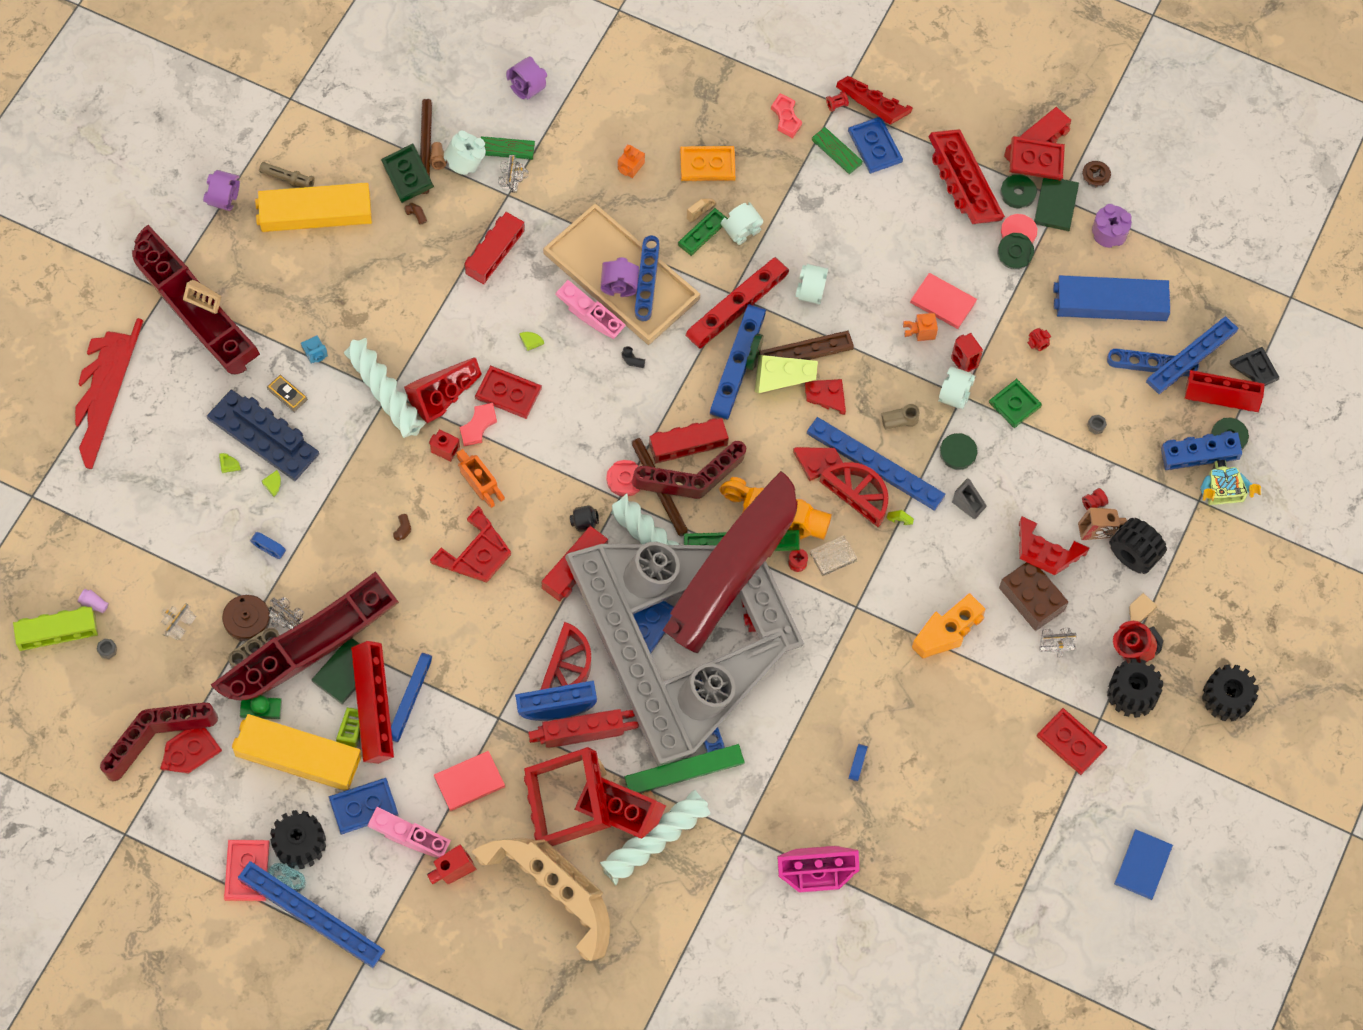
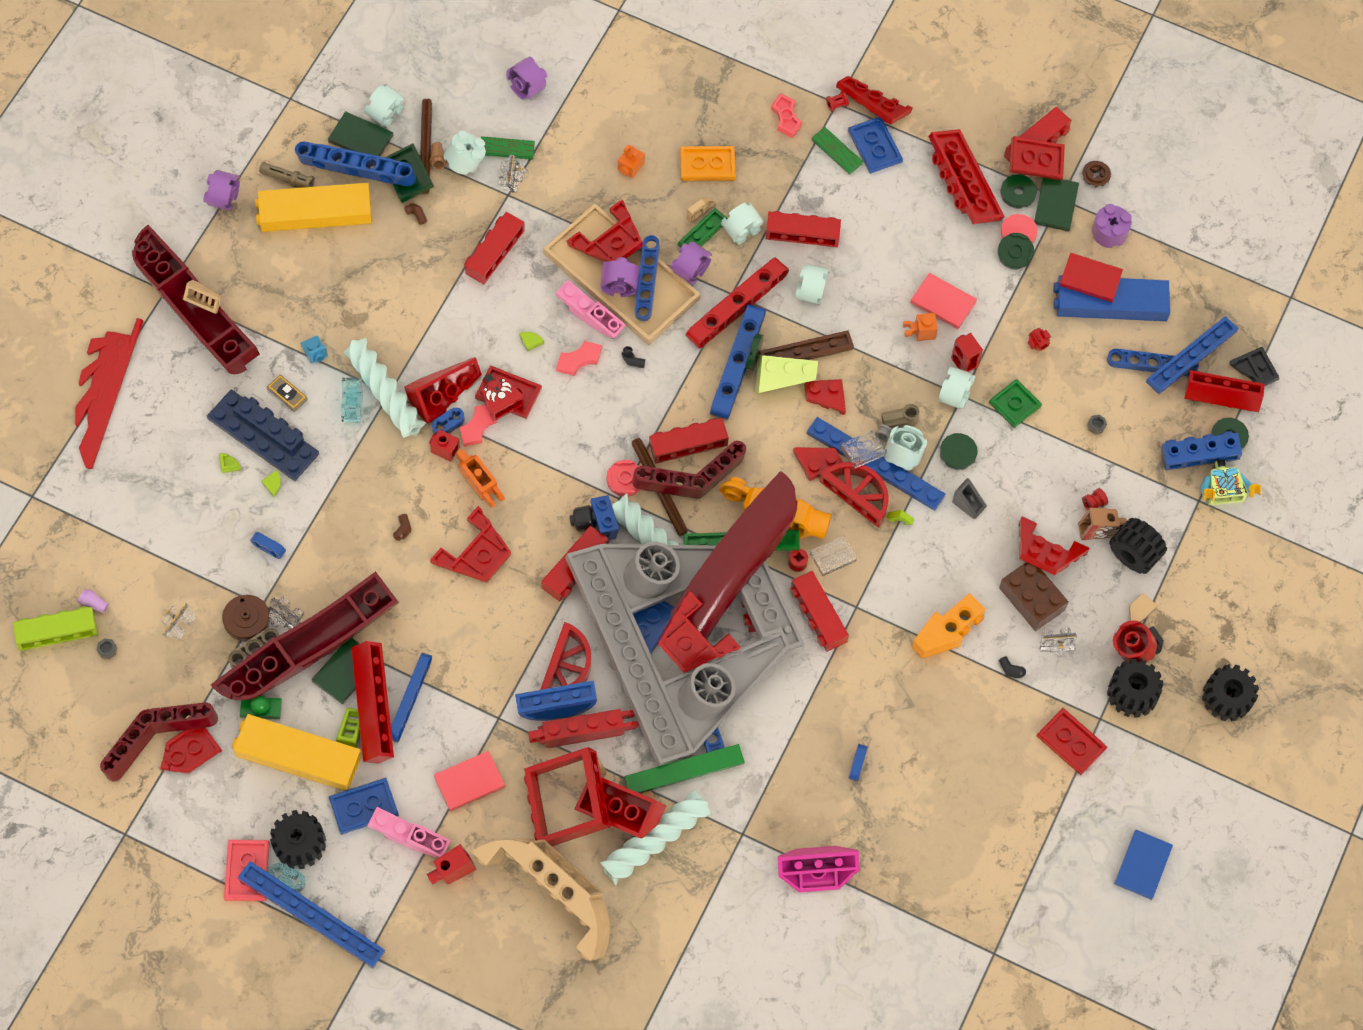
none -> blue beam [295,141,416,186]
none -> dark green tile [328,111,393,156]
none -> clear light blue brick [341,378,363,422]
none -> light aqua brick [364,84,404,128]
none -> blue beam [432,408,465,435]
none -> red torso [481,374,524,422]
none -> coral tile [556,341,602,376]
none -> red wing [567,200,643,262]
none -> blue bracket [590,495,619,540]
none -> red wing [657,590,741,672]
none -> medium lavender brick [670,242,712,285]
none -> red brick [765,211,841,248]
none -> red brick [790,570,849,652]
none -> clear plate [840,431,887,468]
none -> light grey bush [875,424,892,442]
none -> light aqua brick [884,425,927,470]
none -> black arm [998,656,1026,678]
none -> red tile [1059,252,1123,303]

